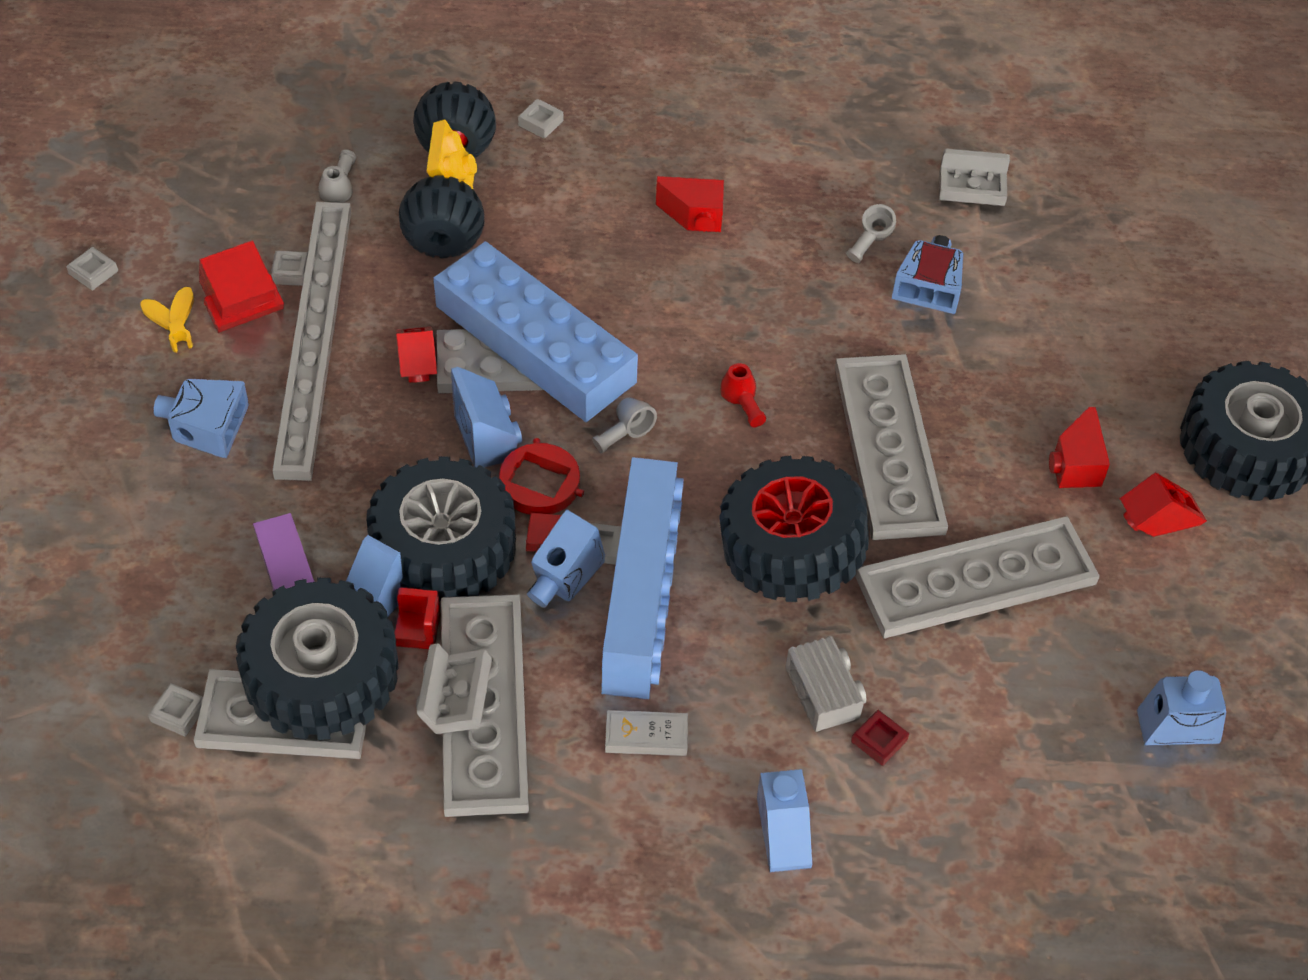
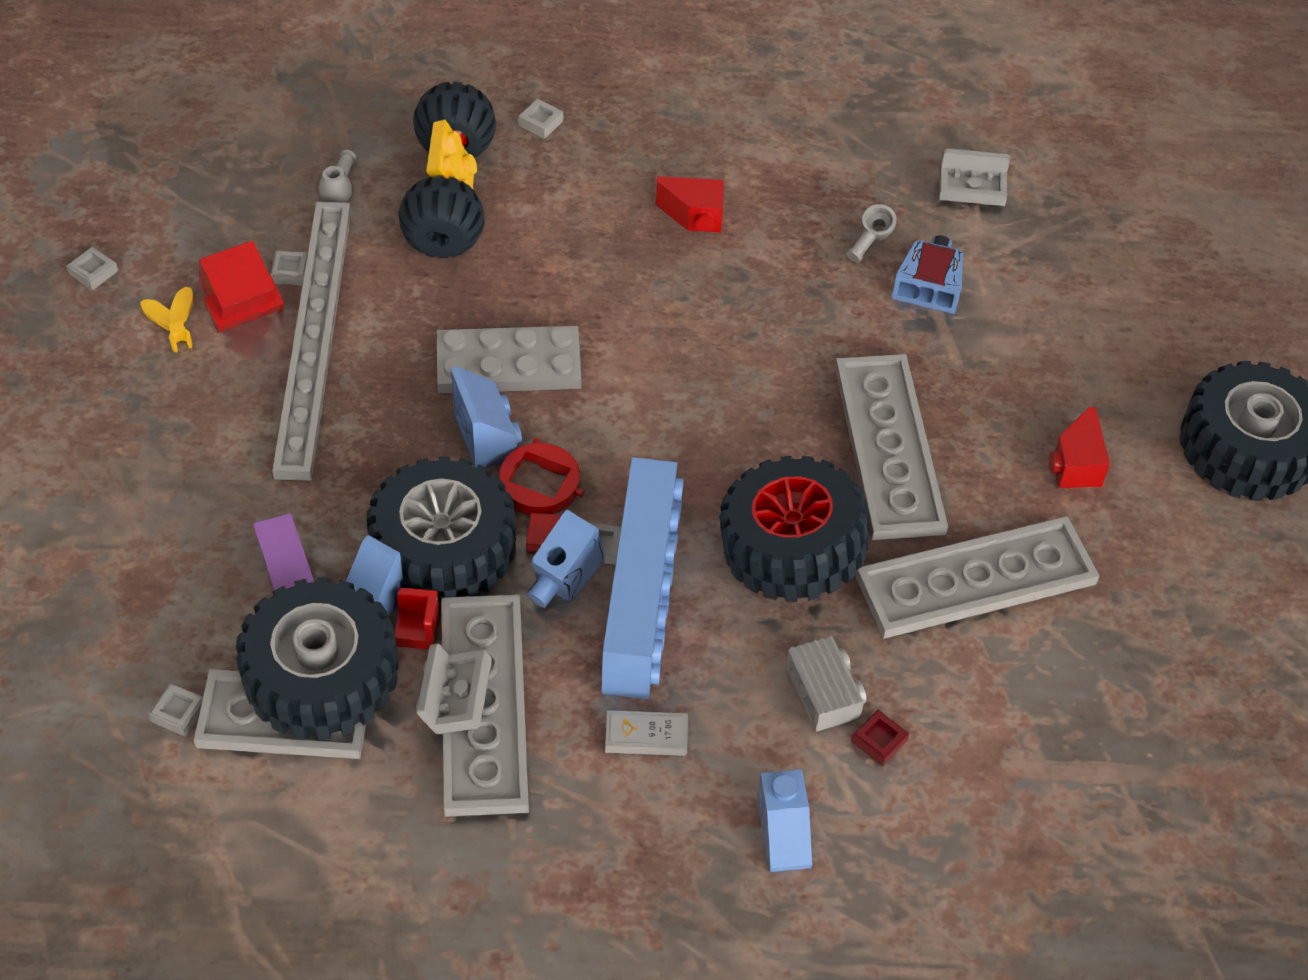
medium blue torso [154,379,249,458] -> none
red slope [396,326,437,383] -> none
medium blue brick [434,241,638,422] -> none
light grey bar [592,397,657,453] -> none
red bar [720,363,767,428] -> none
red slope [1120,472,1207,537] -> none
medium blue torso [1137,670,1226,745] -> none

